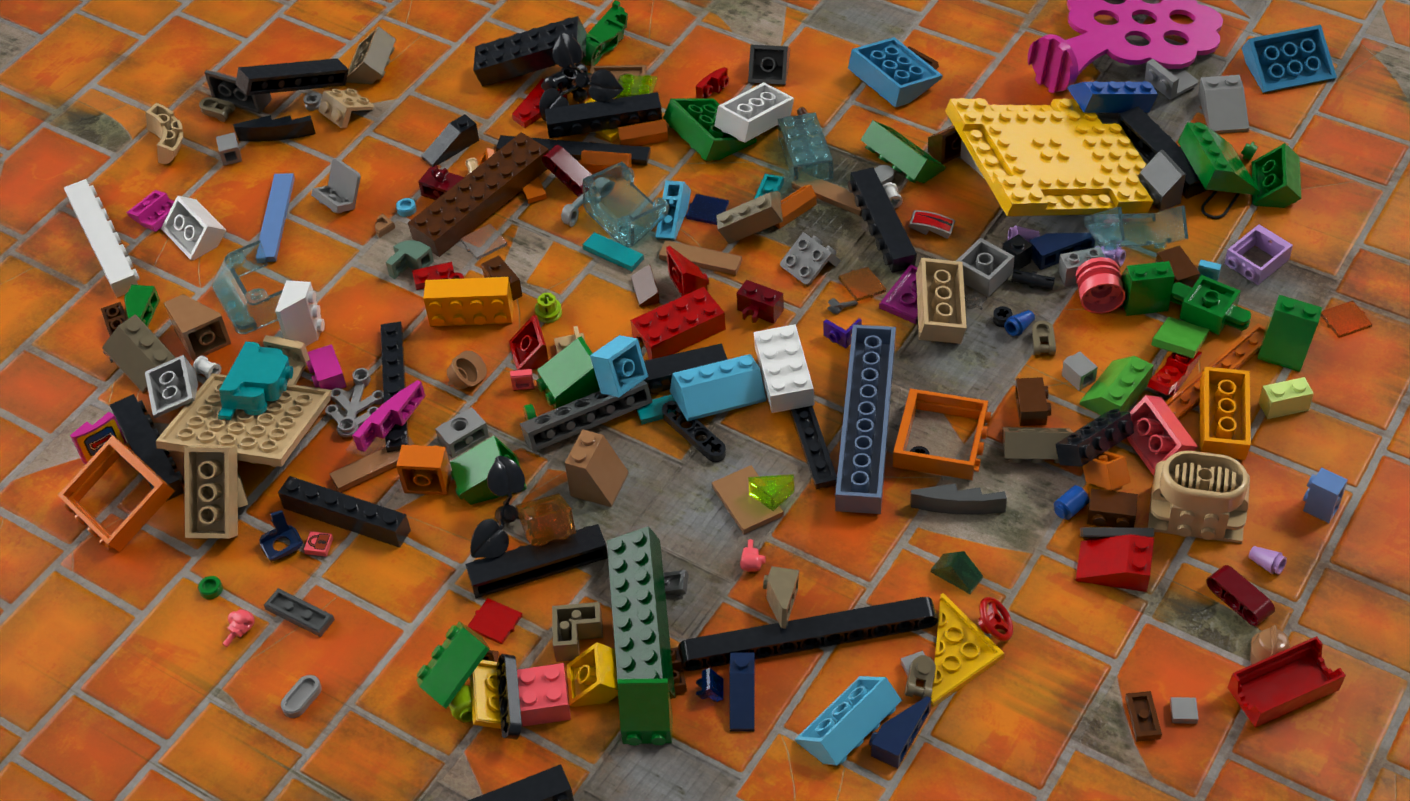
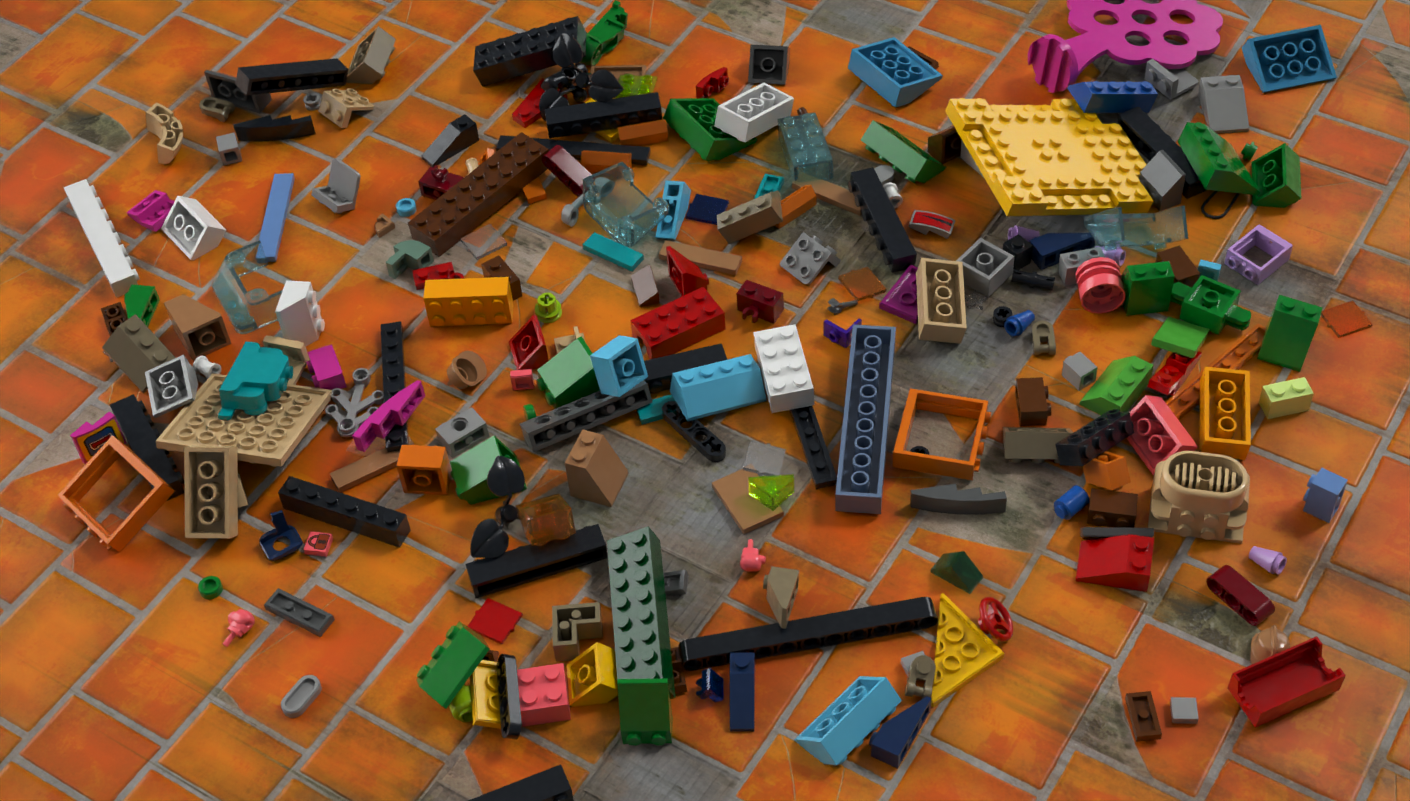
none -> clear piece [743,440,786,479]

